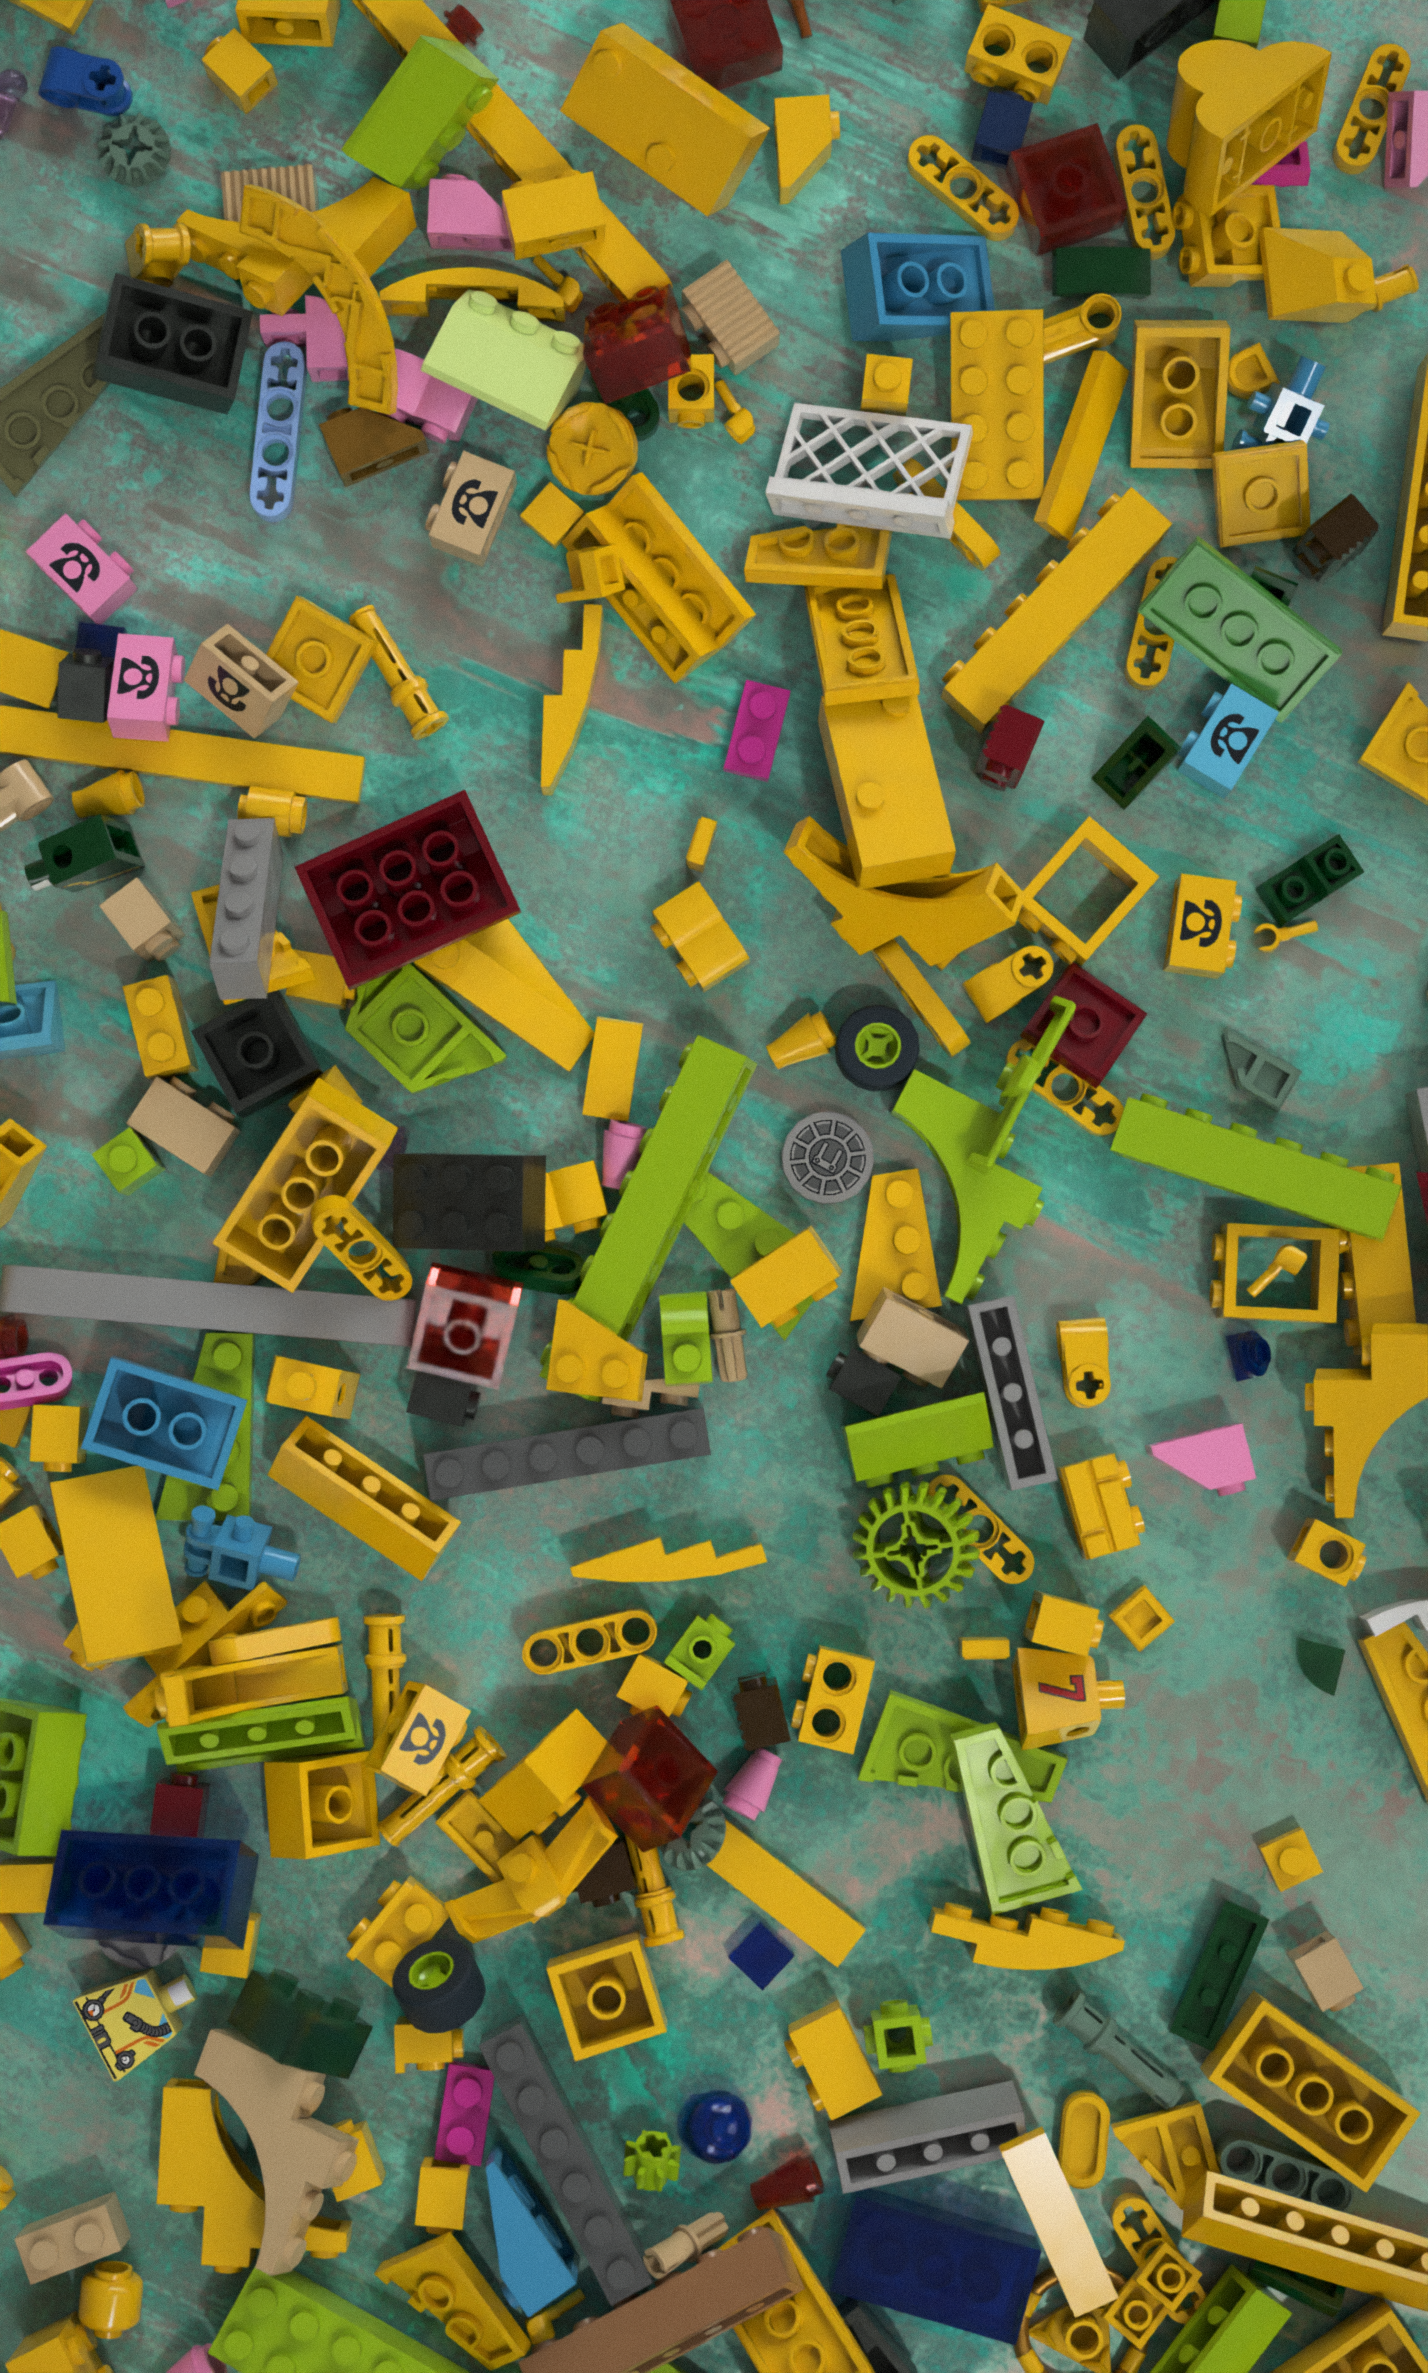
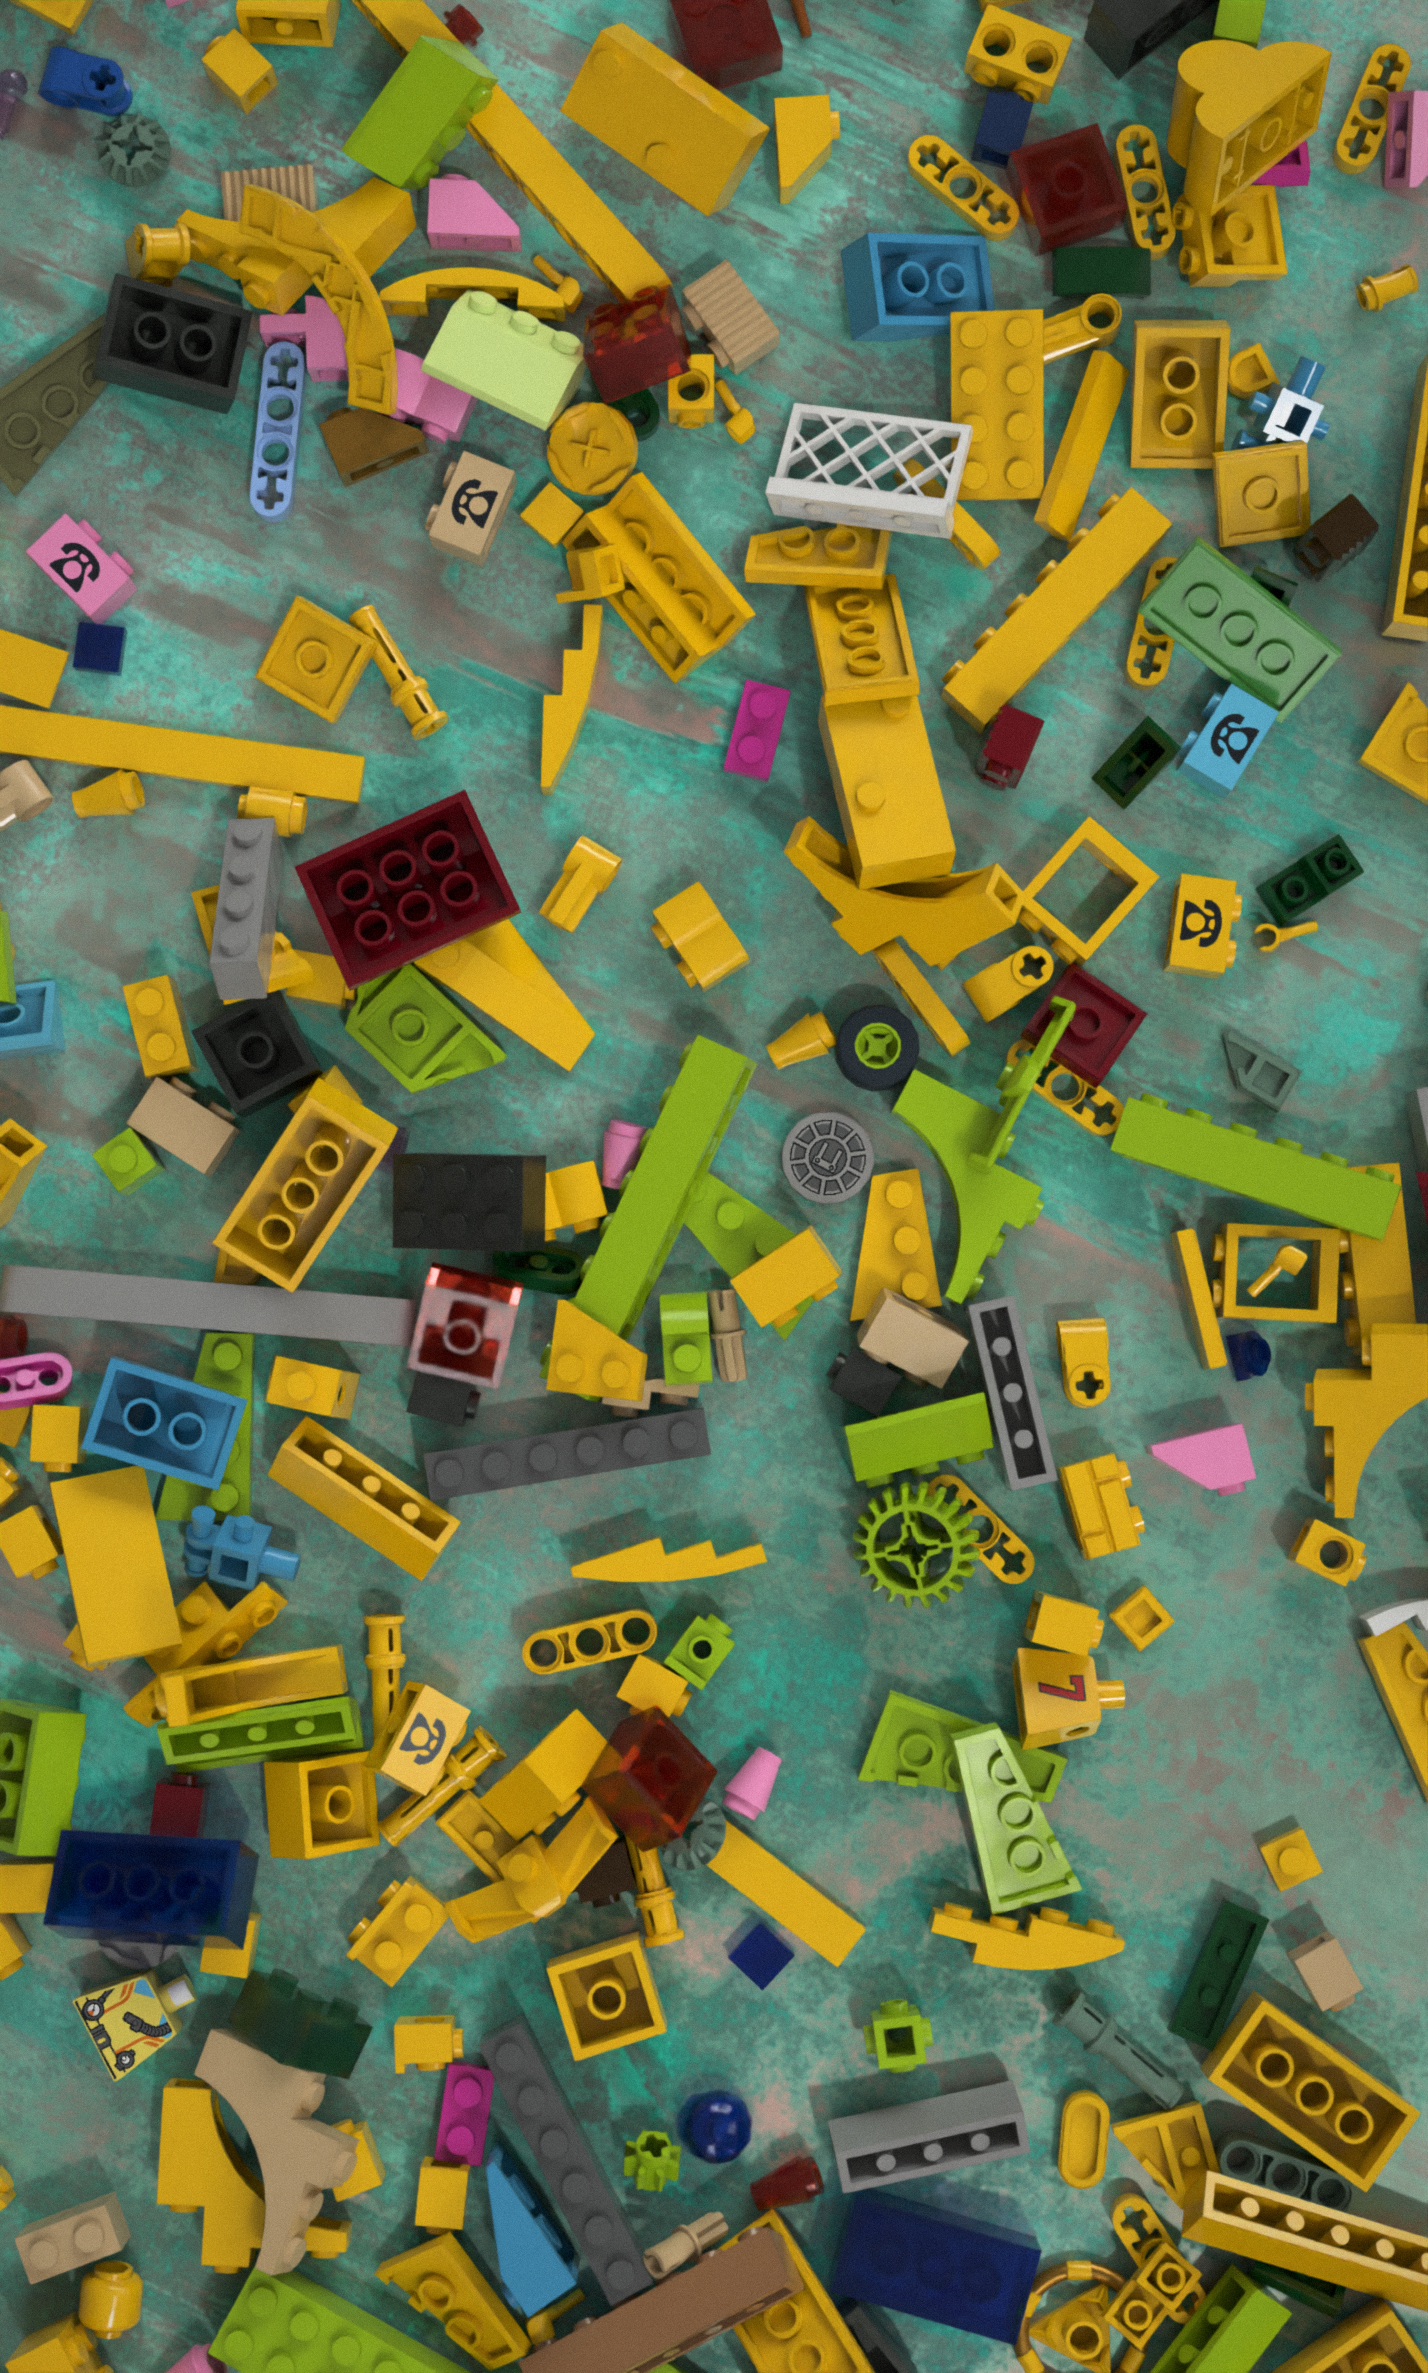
dark green torso [25,814,145,892] -> none
pearl dark grey brick [57,648,115,723] -> none
tan brick [99,877,186,963] -> none
bright pink brick [107,633,185,742] -> none
tan brick [184,624,299,739] -> none
yellow beam [208,1617,342,1665] -> none
yellow beam [310,1195,412,1301] -> none
black wheel [392,1938,486,2033] -> none
yellow brick [502,170,606,261] -> none
yellow slope [582,1016,644,1122] -> none
yellow tile [686,817,717,873] -> none
dark brown brick [731,1671,791,1751] -> none
yellow brick [784,2000,883,2121] -> none
yellow brick [790,1645,875,1754] -> none
yellow brick [860,354,913,417] -> none
yellow tile [958,1637,1010,1659] -> none
tile [998,2126,1119,2318] -> none
yellow slope [1259,227,1377,323] -> none
clear green tile [1296,1637,1345,1696] -> none
none -> yellow piece [539,835,623,935]
none -> yellow tile [1170,1228,1227,1370]

